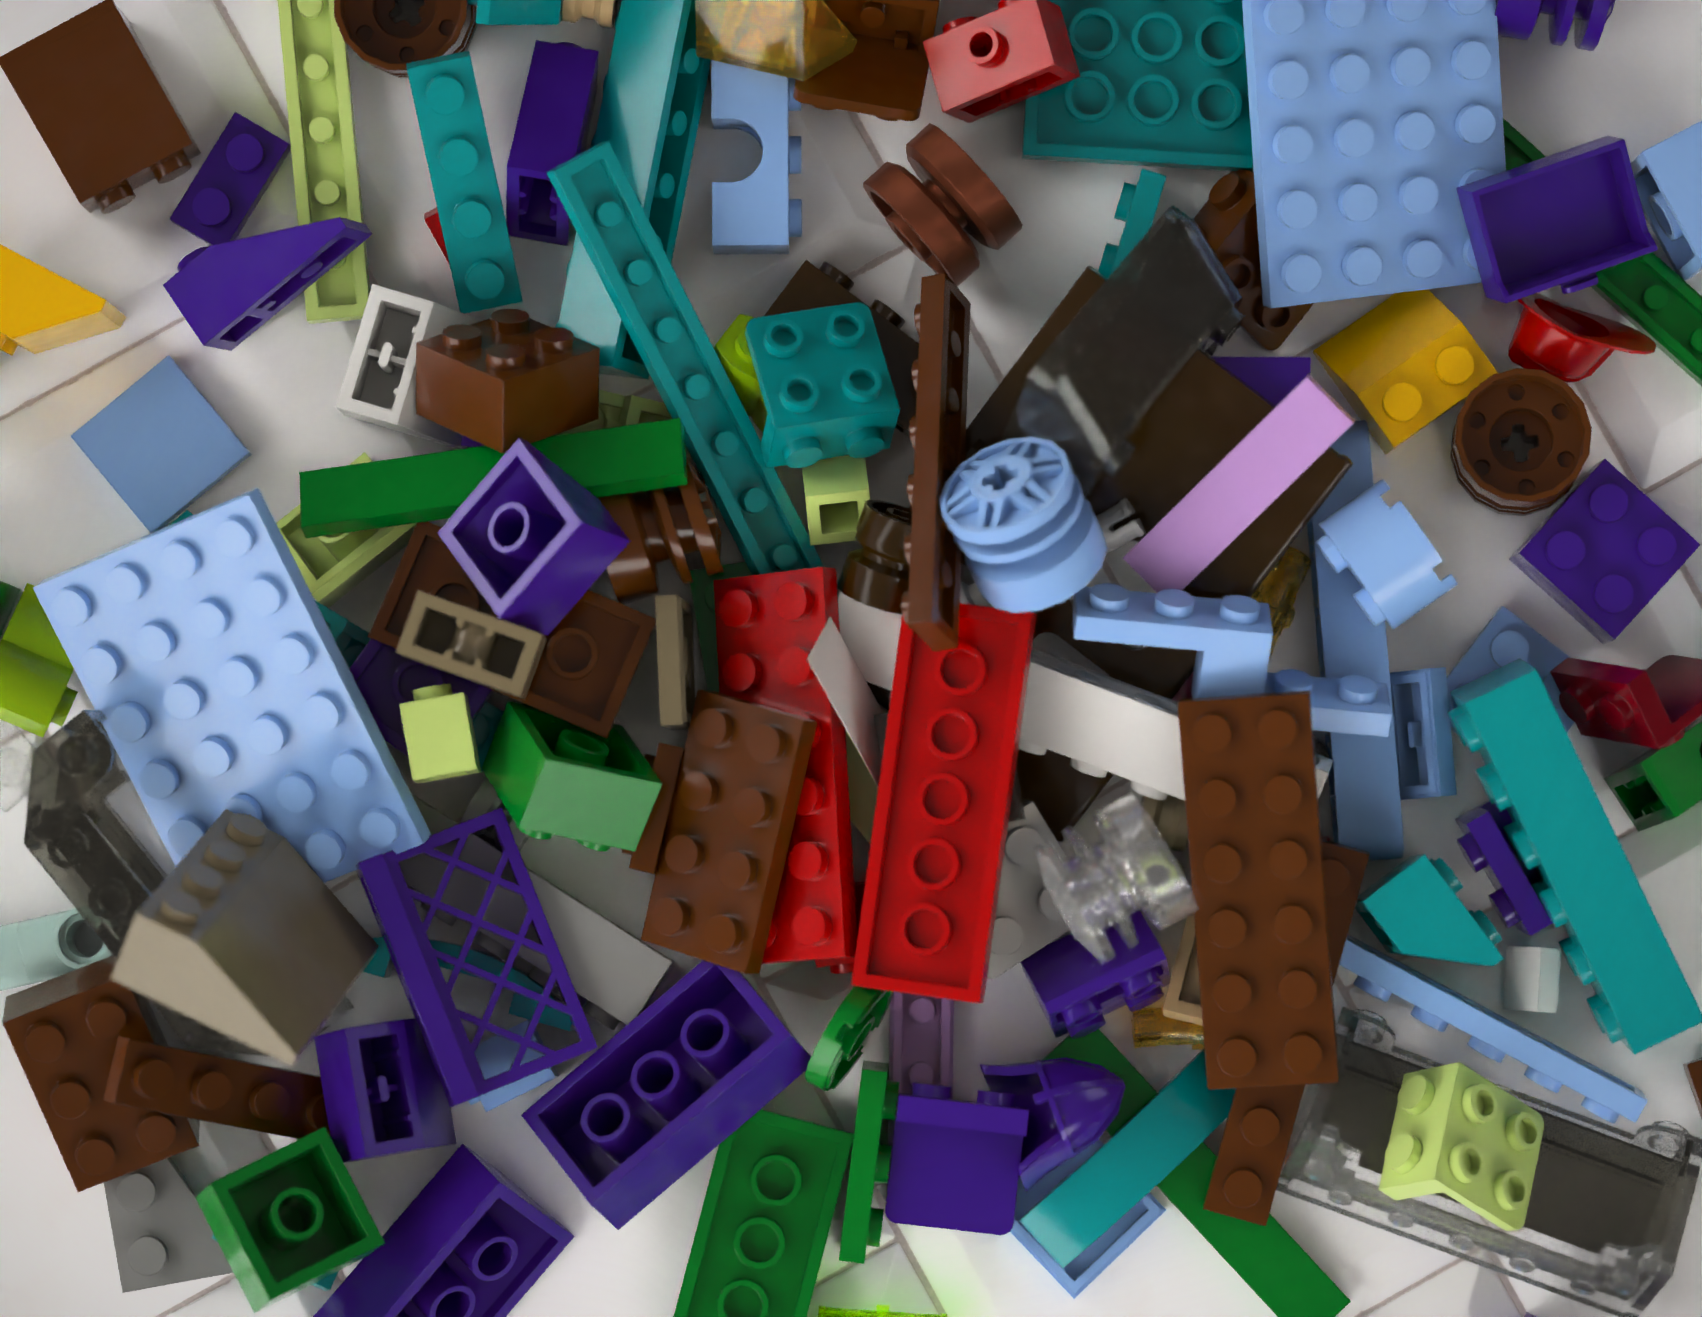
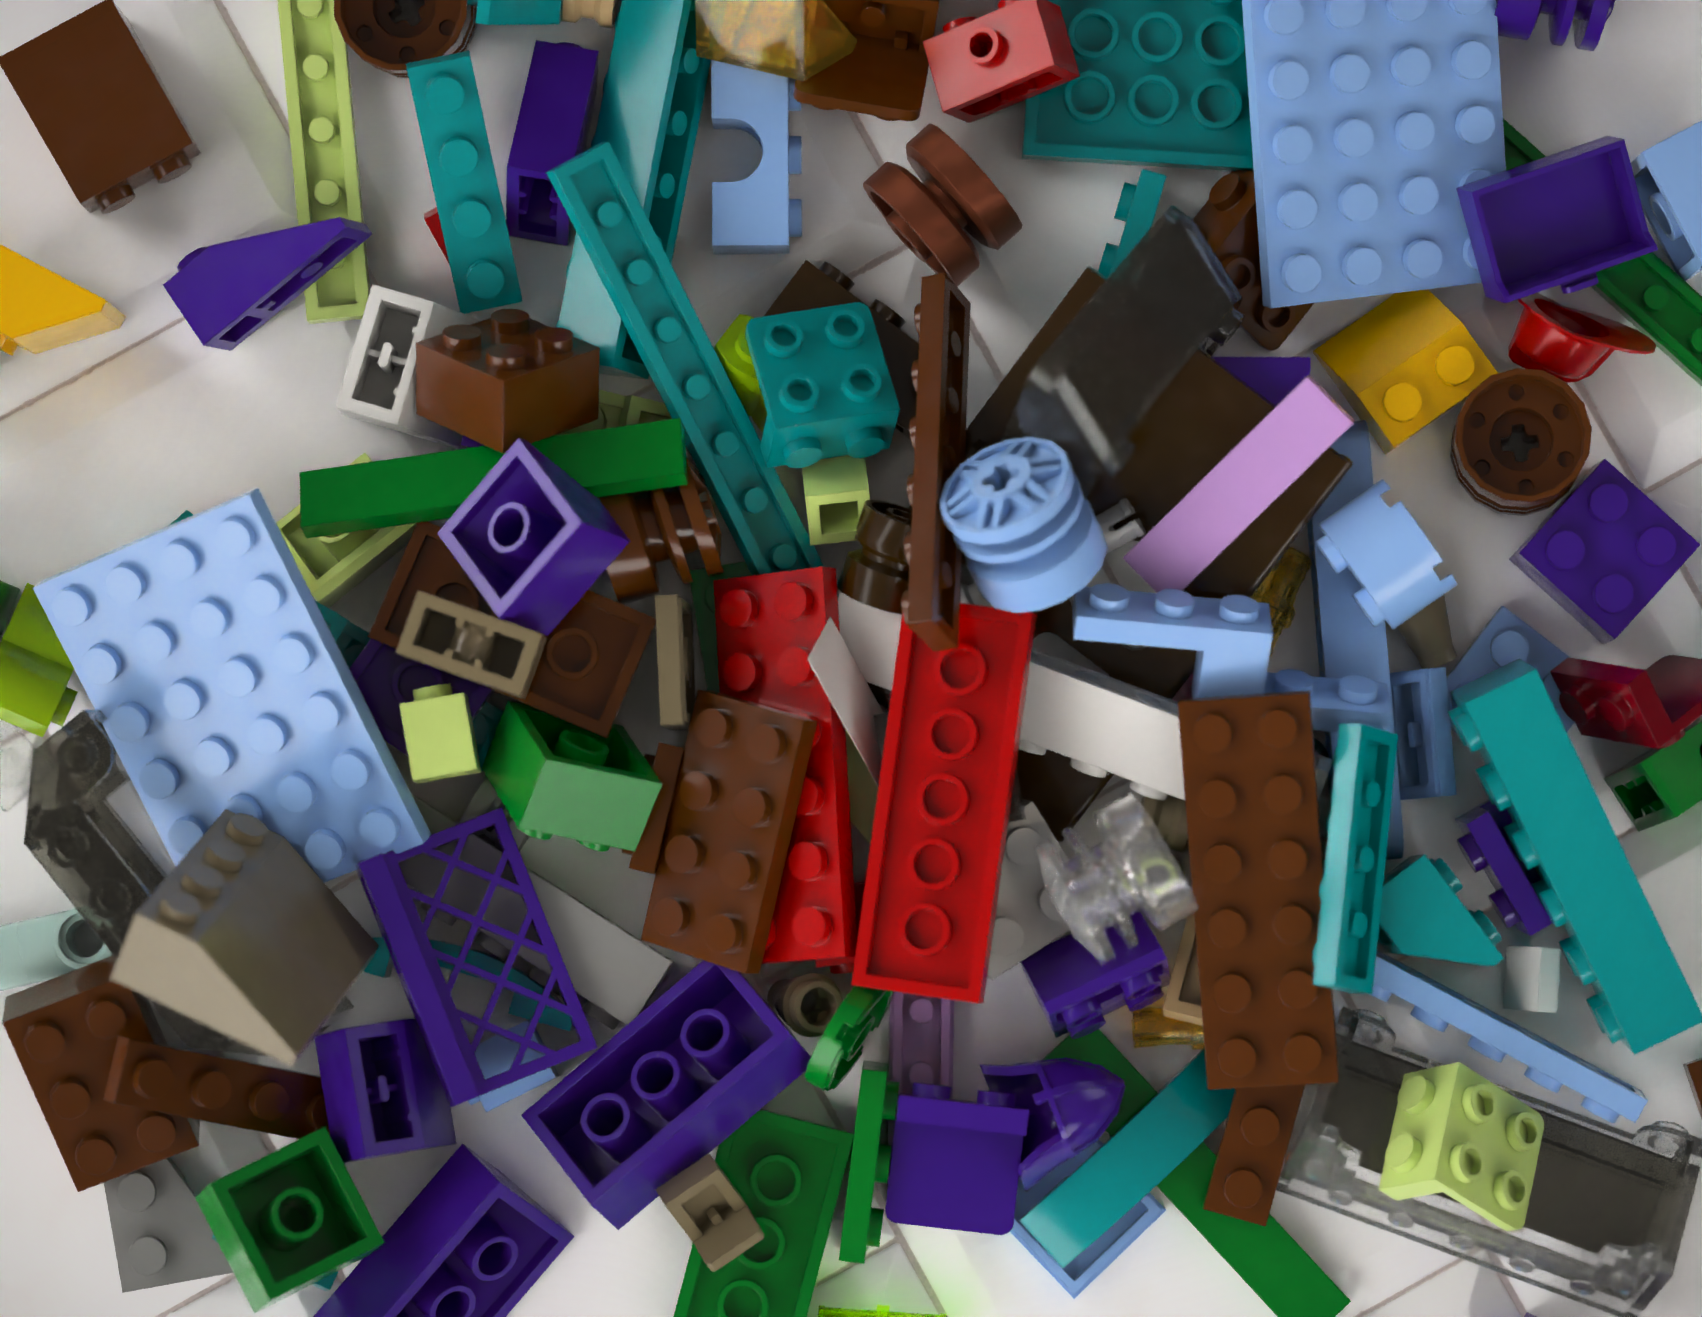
light blue tile [70,355,252,533] -> none
dark purple plate [169,111,291,246] -> none
none -> dark tan bracket [655,1153,764,1271]
none -> dark tan cone [767,973,843,1037]
none -> teal plate [1313,724,1398,994]
none -> dark tan cone [1397,595,1458,669]

